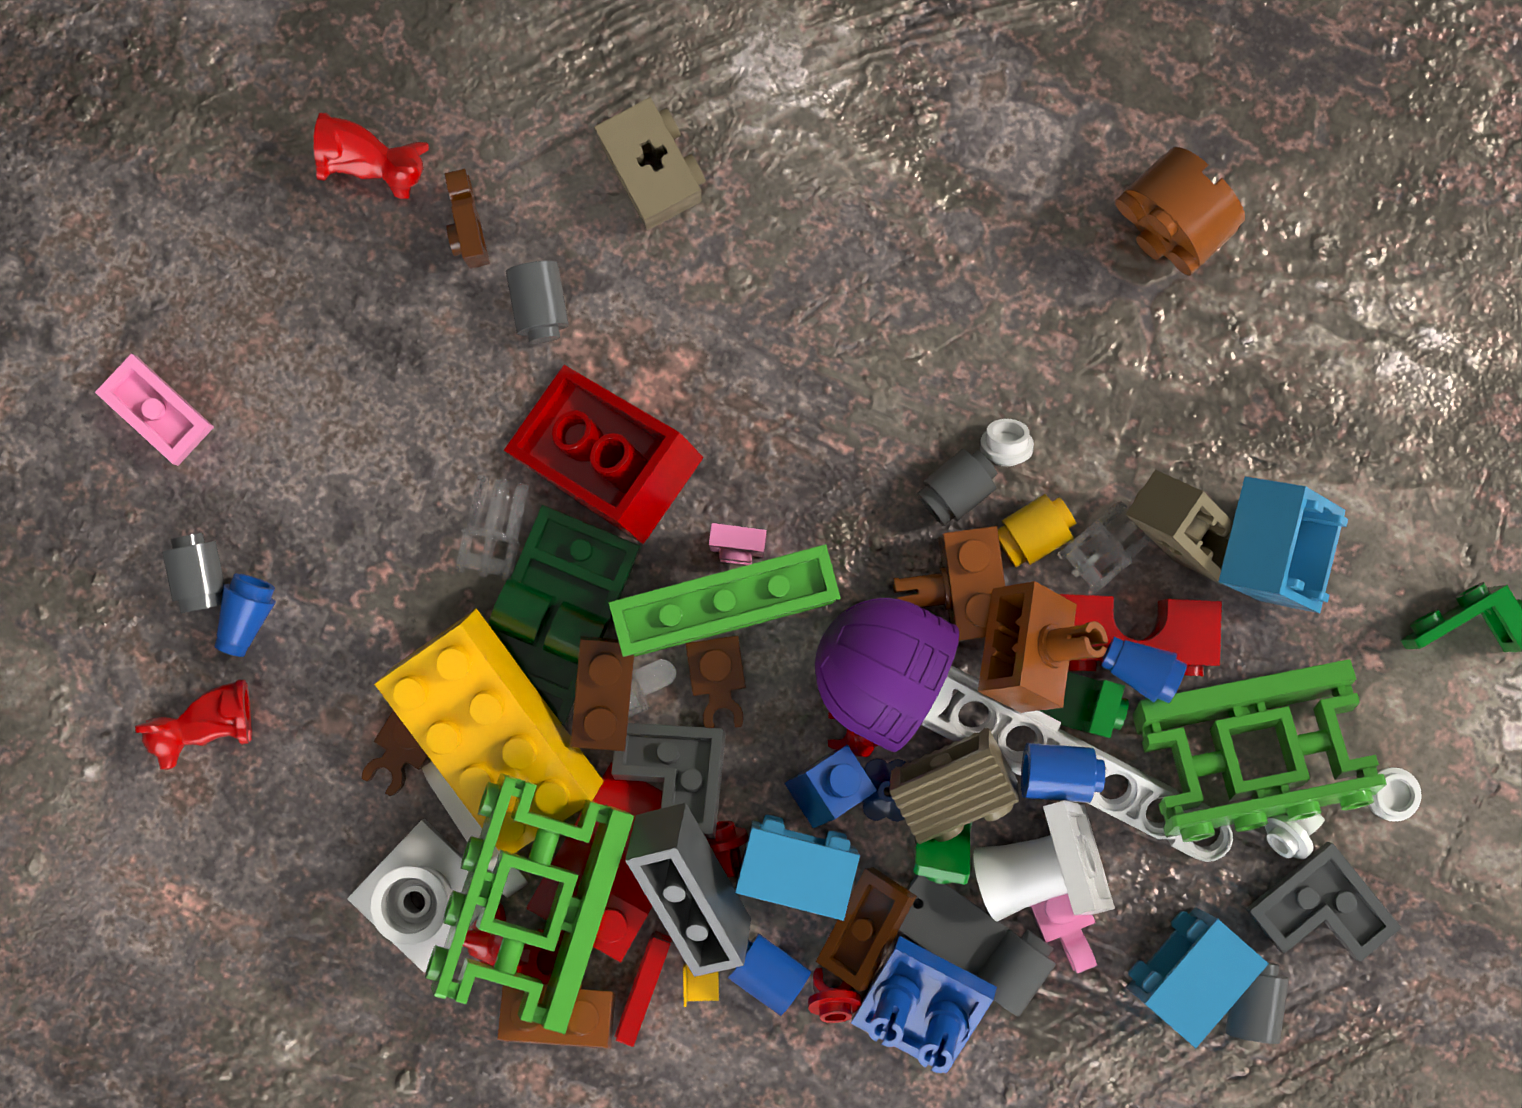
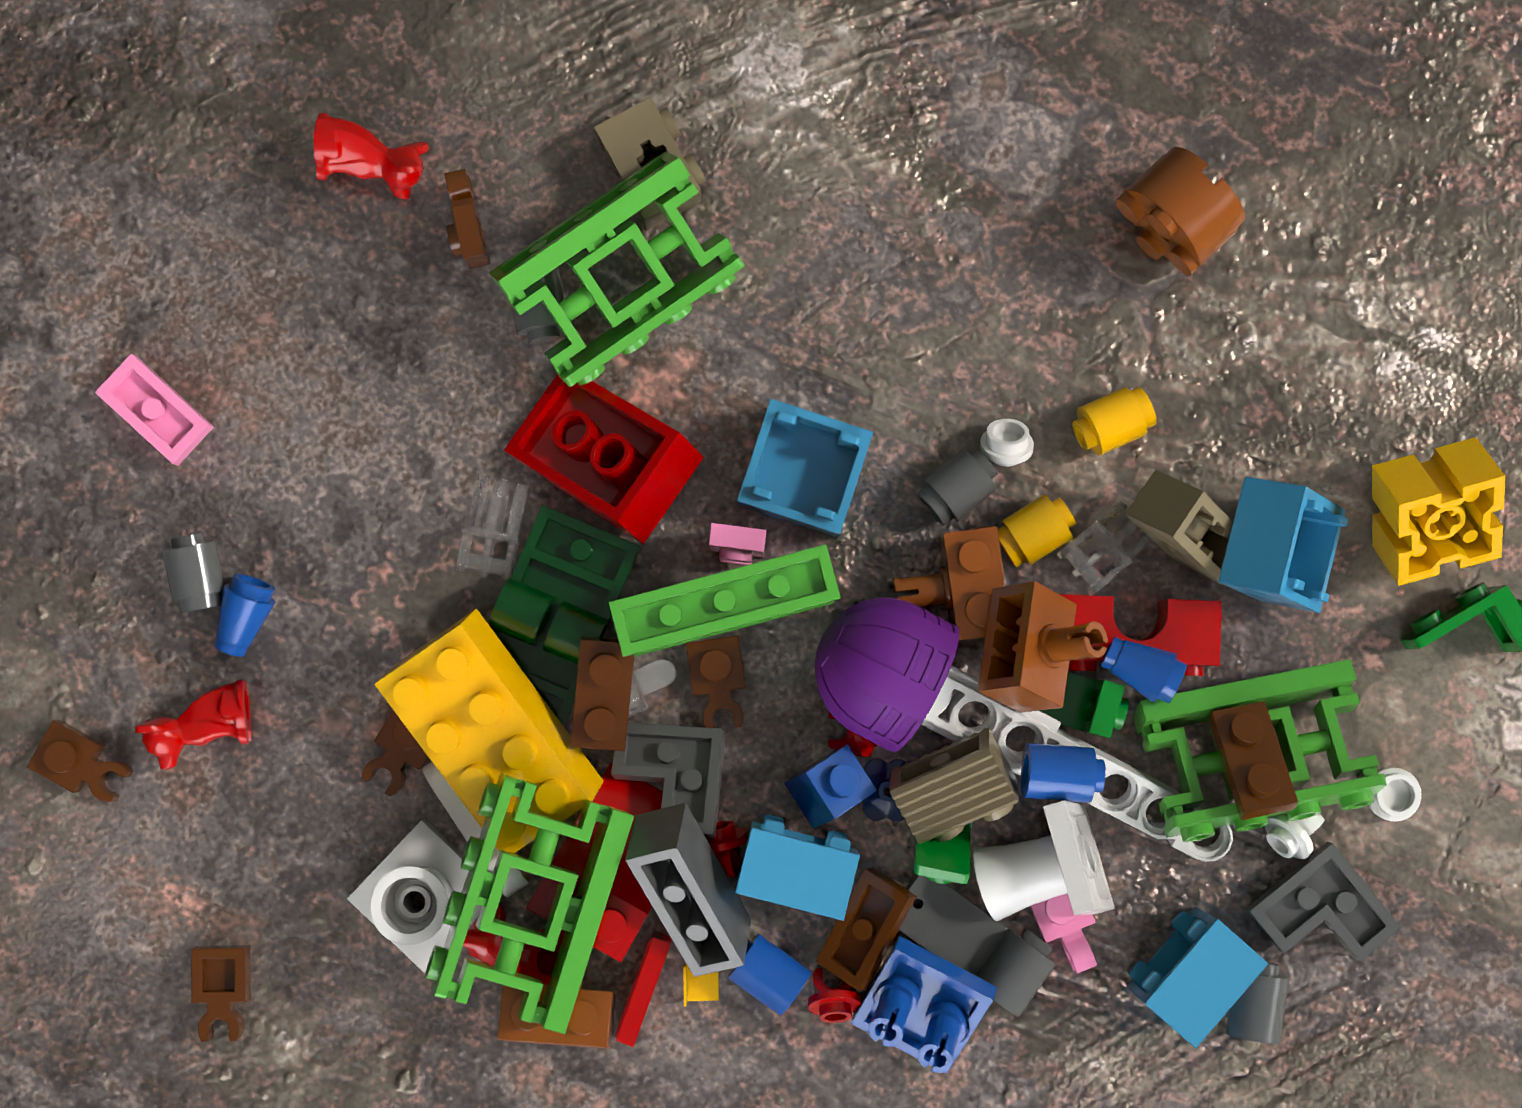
none -> reddish brown plate [27,720,133,802]
none -> reddish brown plate [191,945,251,1042]
none -> bright green fence [489,151,745,387]
none -> dark azure container [737,399,873,539]
none -> yellow brick [1072,387,1157,456]
none -> reddish brown plate [1208,701,1298,820]
none -> yellow brick [1372,437,1505,586]

